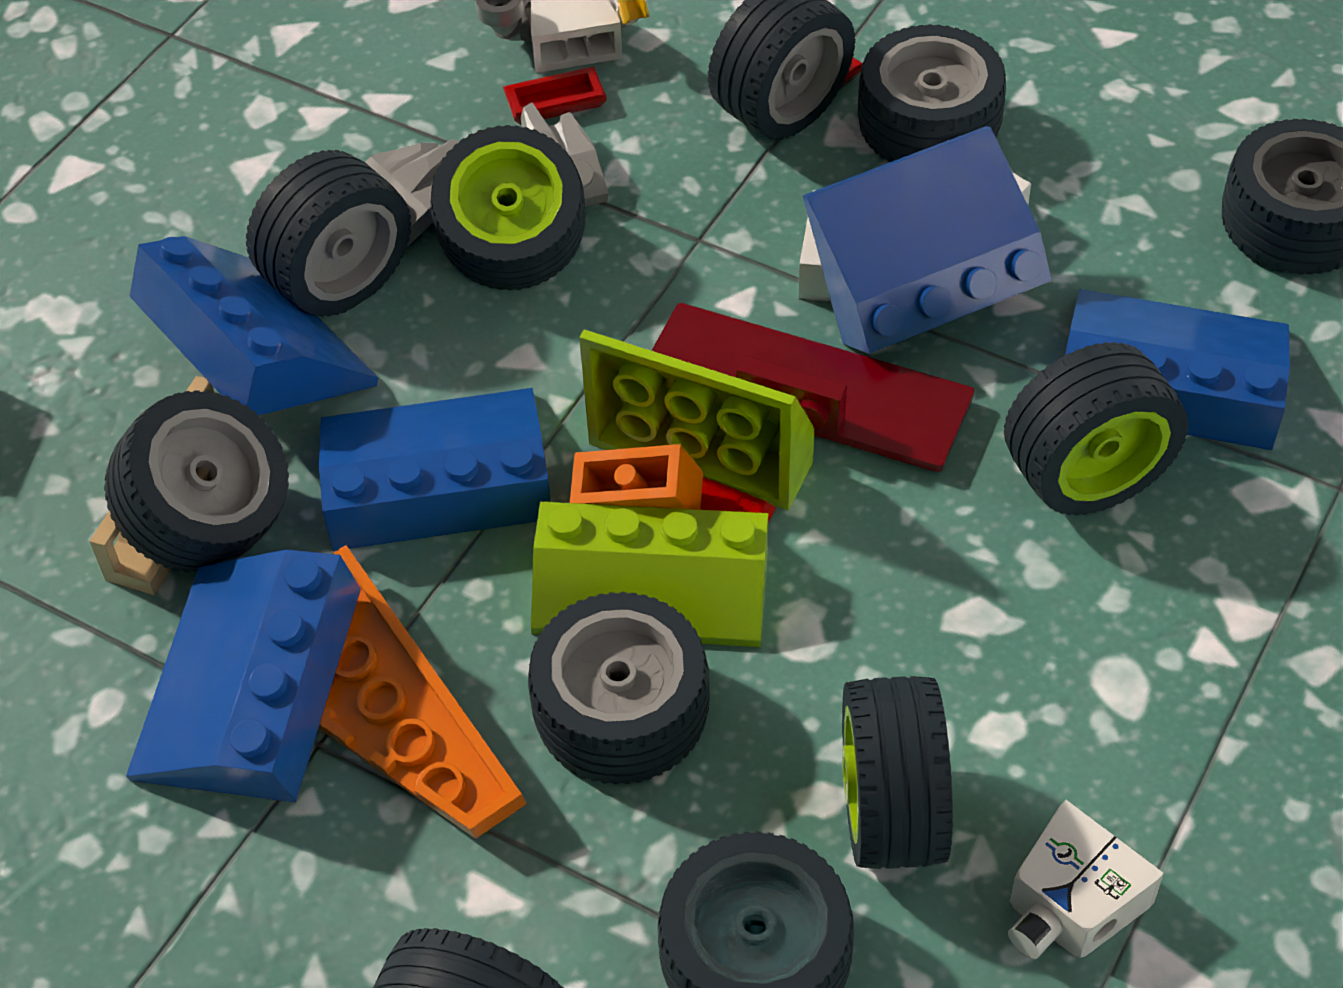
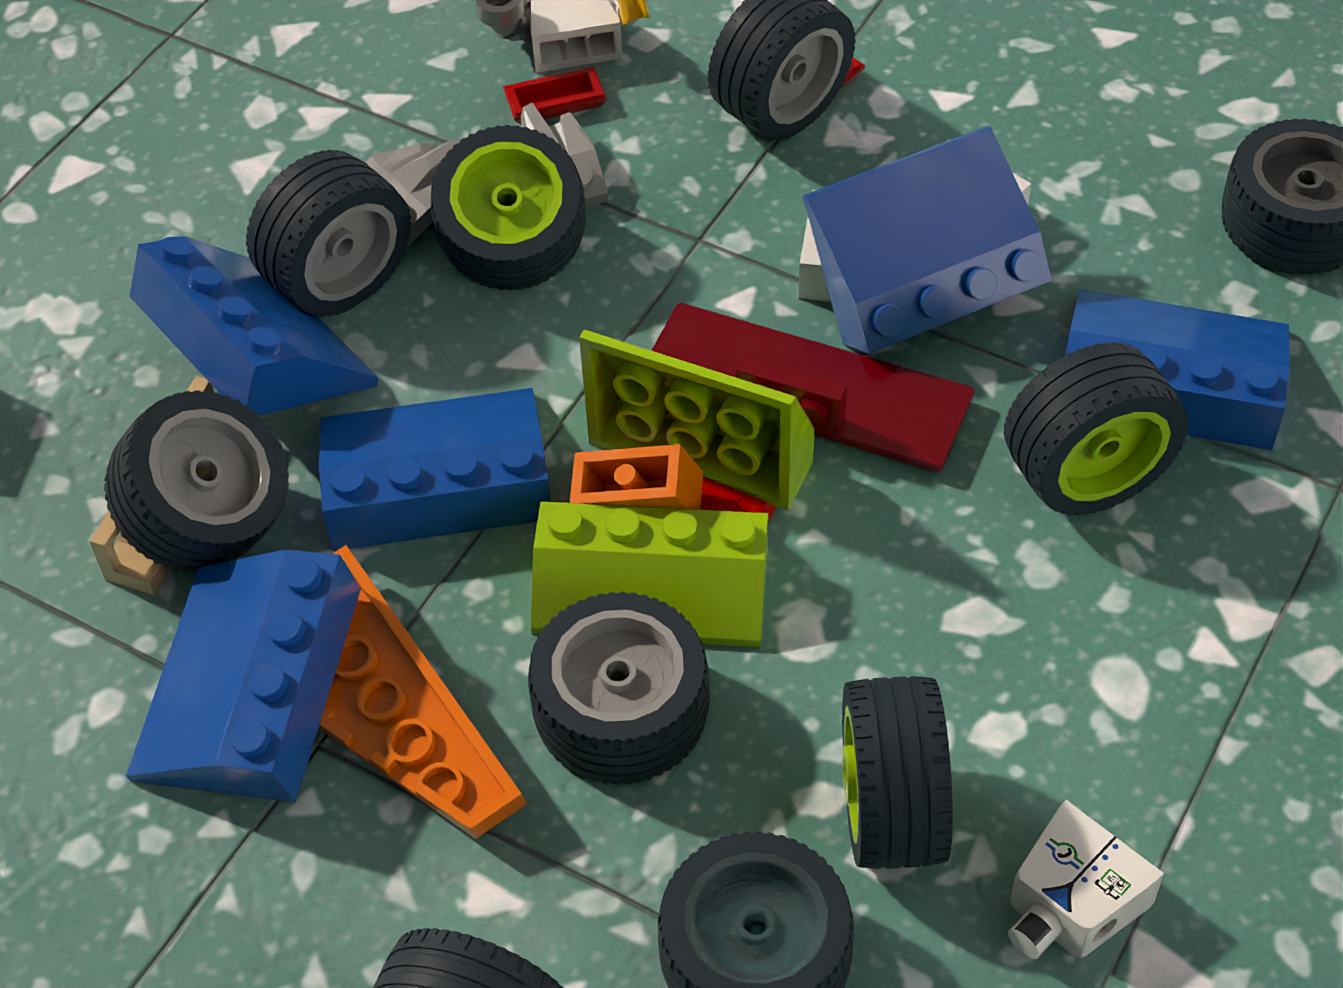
black wheel [858,24,1006,162] -> none

